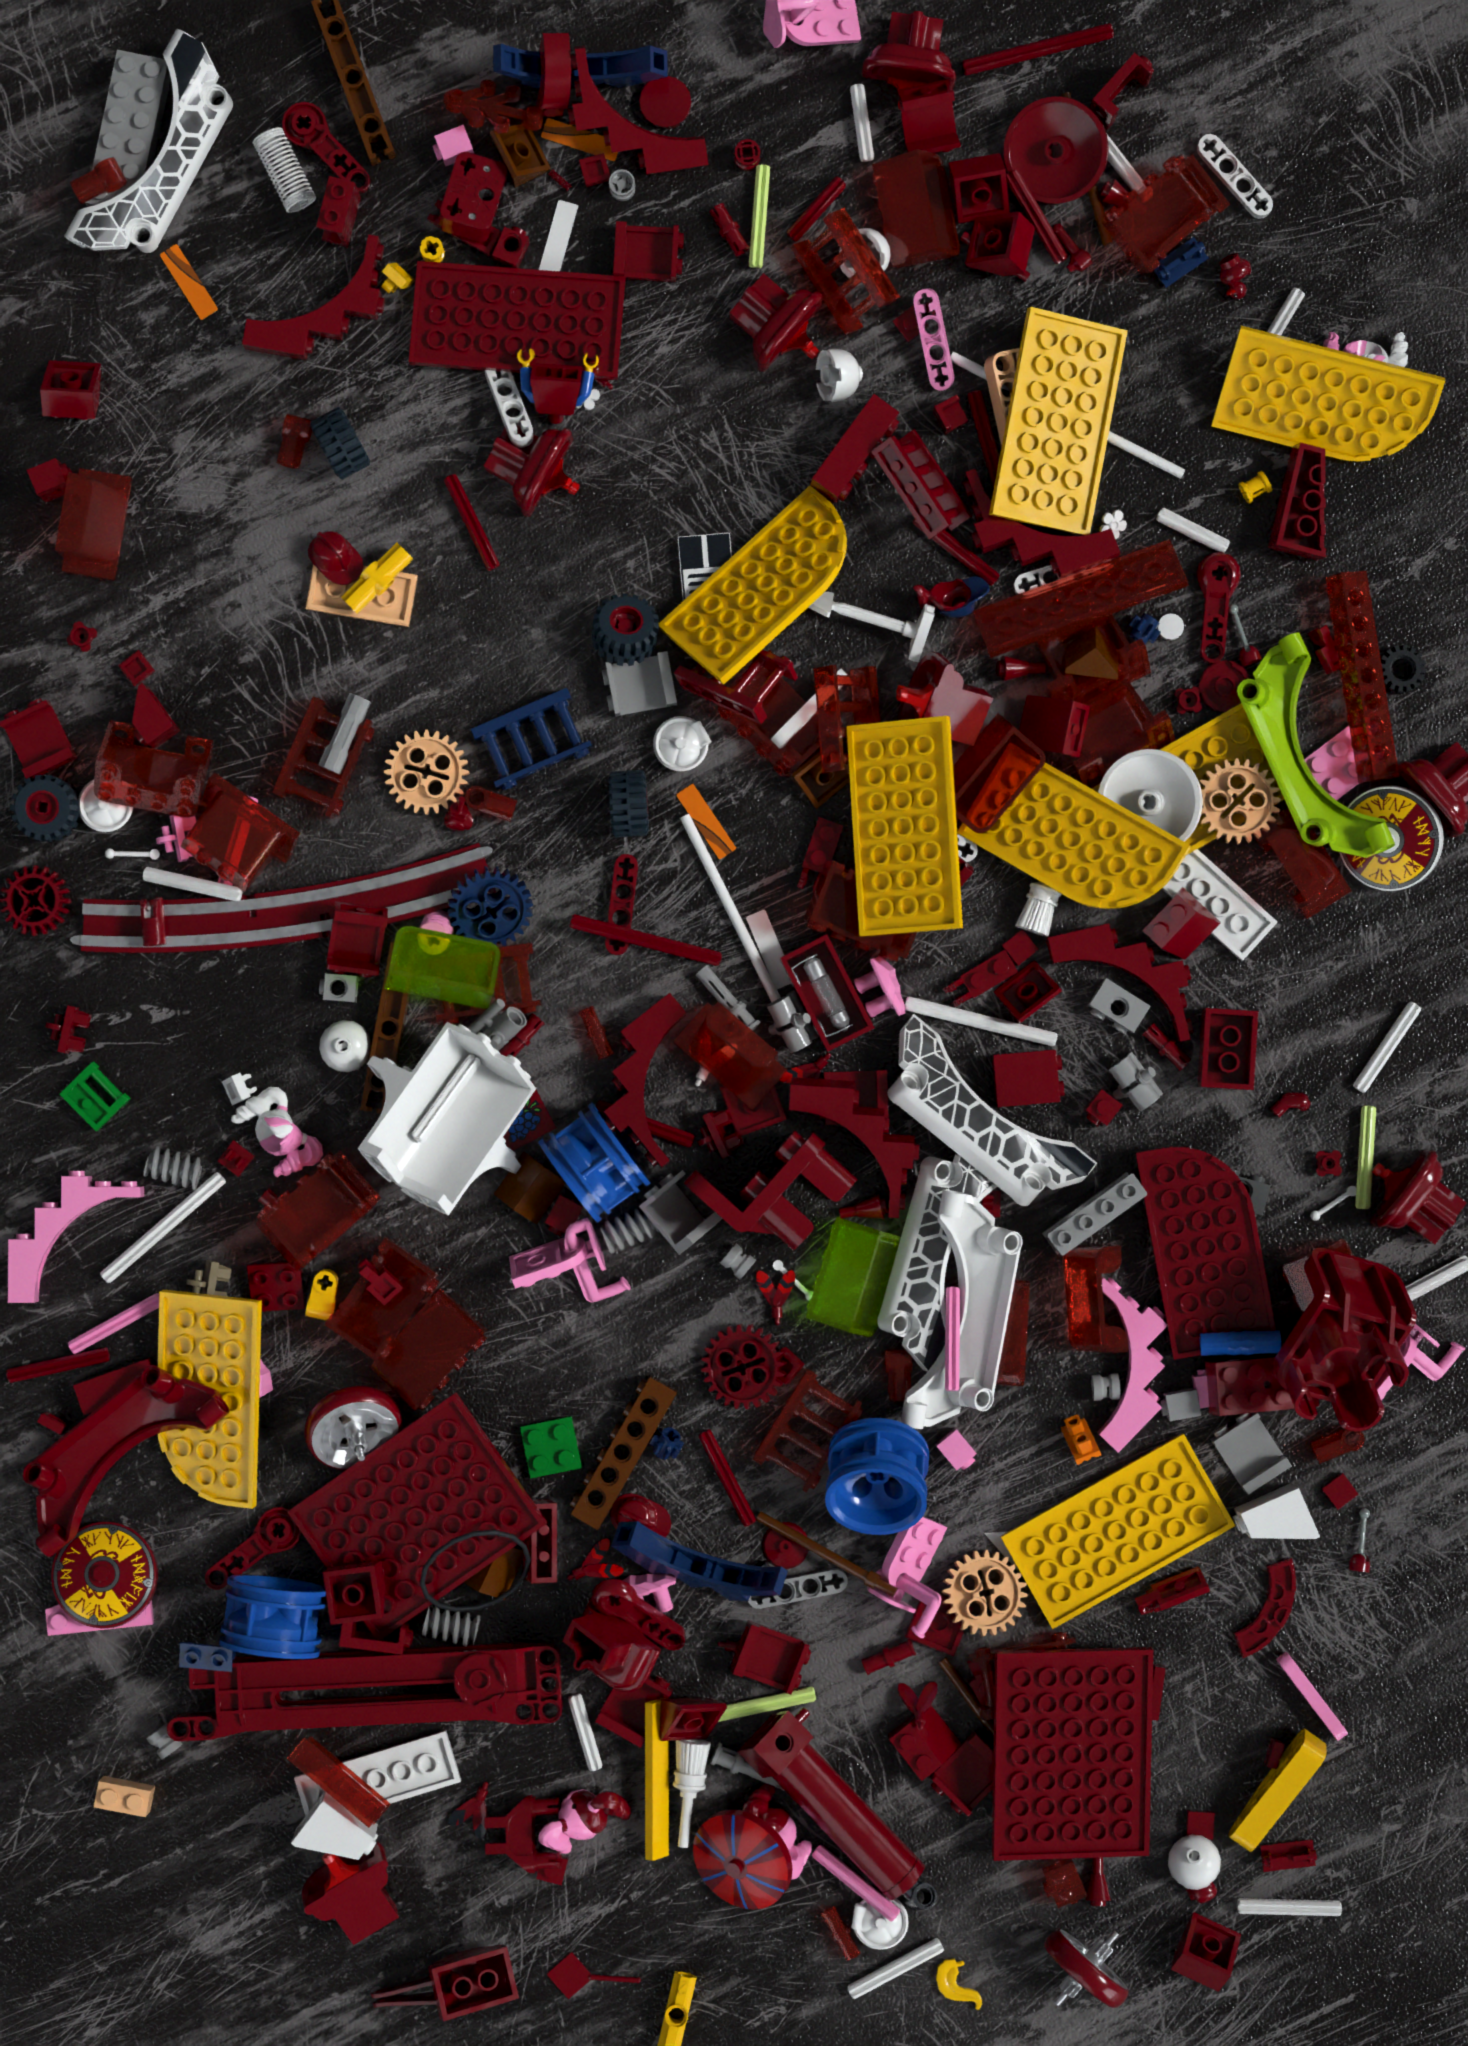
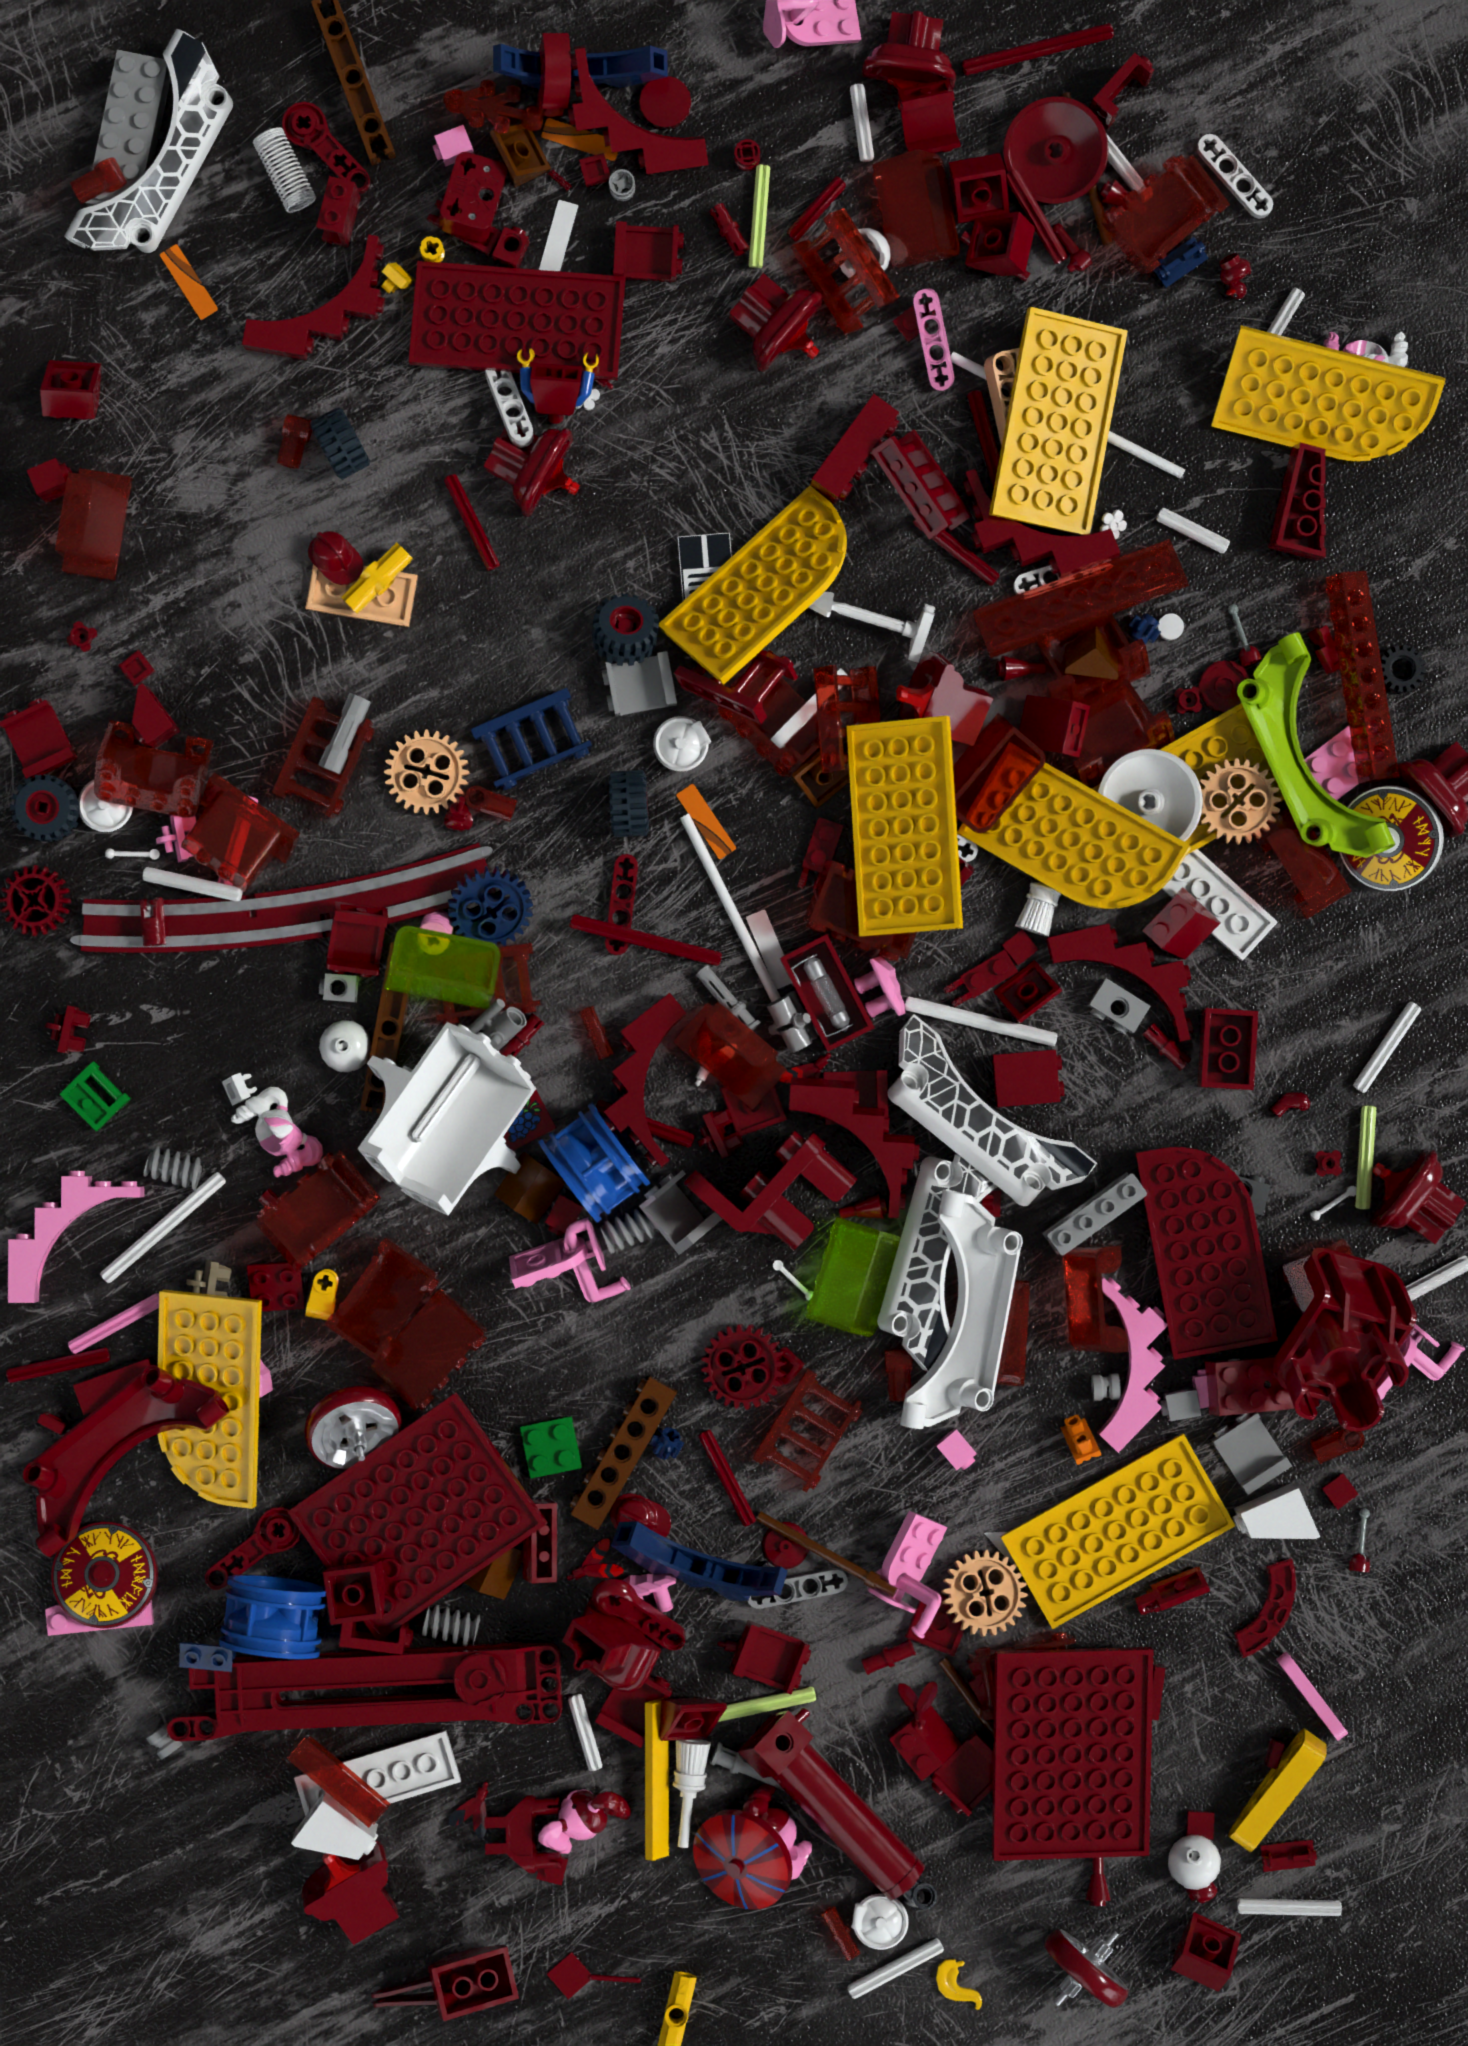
light nougat brick [94,1776,155,1817] -> none
dark red tile [218,1140,255,1177] -> none
dark red plate [358,1258,403,1306] -> none
black piece [420,1530,531,1612] -> none
light grey wheel [720,1243,756,1280] -> none
piece [756,1270,795,1325] -> none
bright pink axle [812,1845,900,1922] -> none
white cylinder [816,349,863,402] -> none
blue wheel [825,1418,929,1535] -> none
dark red hair [913,576,990,618] -> none
dark red panel [933,395,968,435] -> none
bright pink axle [945,1286,960,1391] -> none
clear red head [1042,1858,1087,1908] -> none
dark red brick [1083,1089,1123,1127] -> none
light grey pin [1109,1052,1163,1112] -> none
dark red beam [1197,552,1241,664] -> none
blue axle [1199,1330,1281,1356] -> none
yellow bush [1238,471,1272,504] -> none

